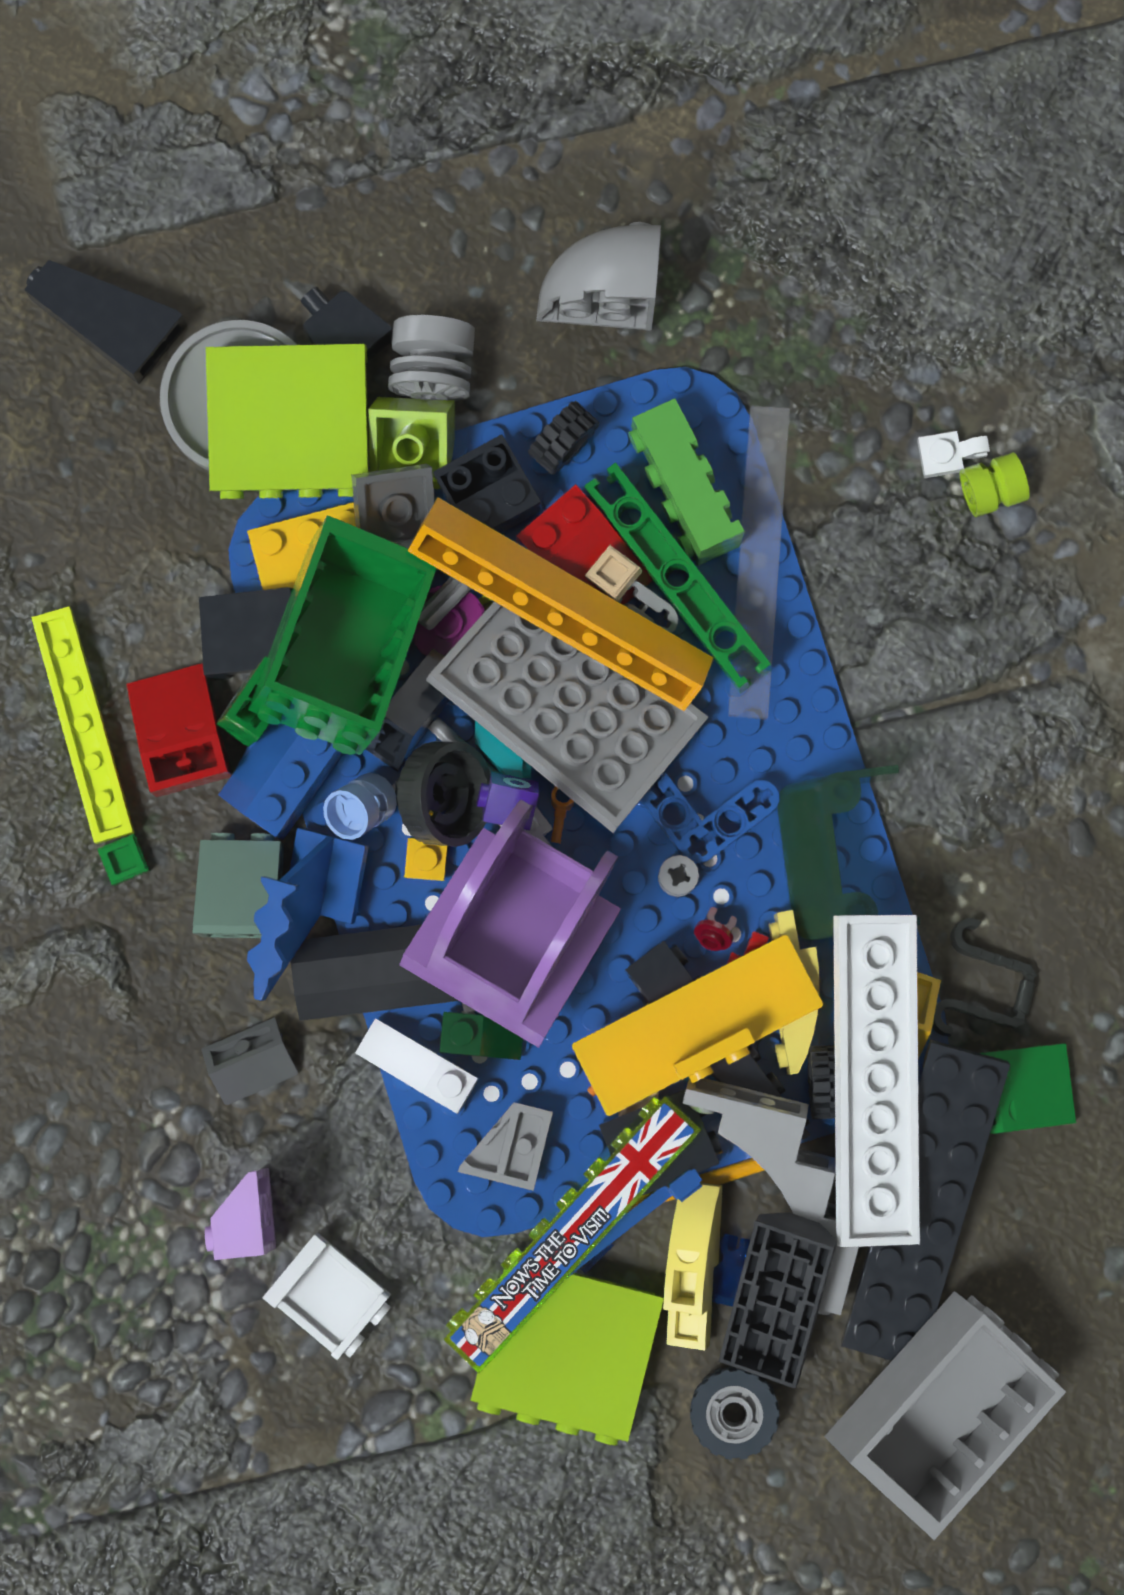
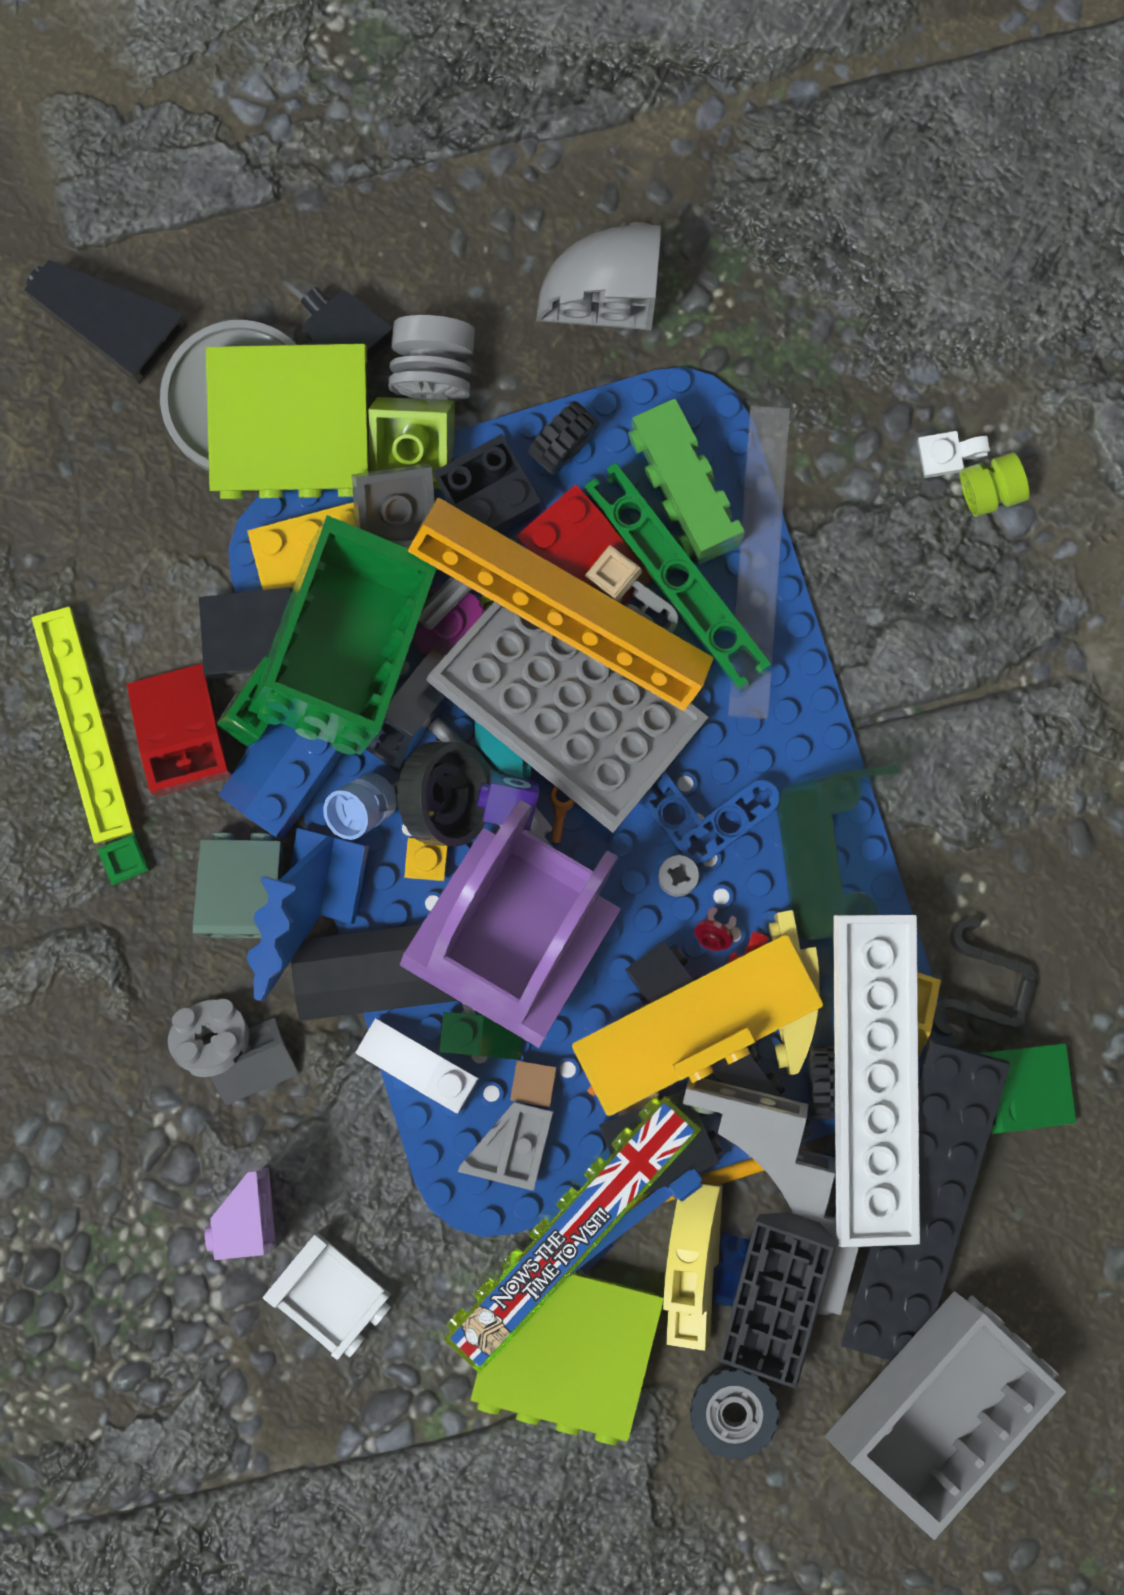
none -> light grey plate [168,999,249,1077]
none -> medium nougat tile [510,1061,556,1107]

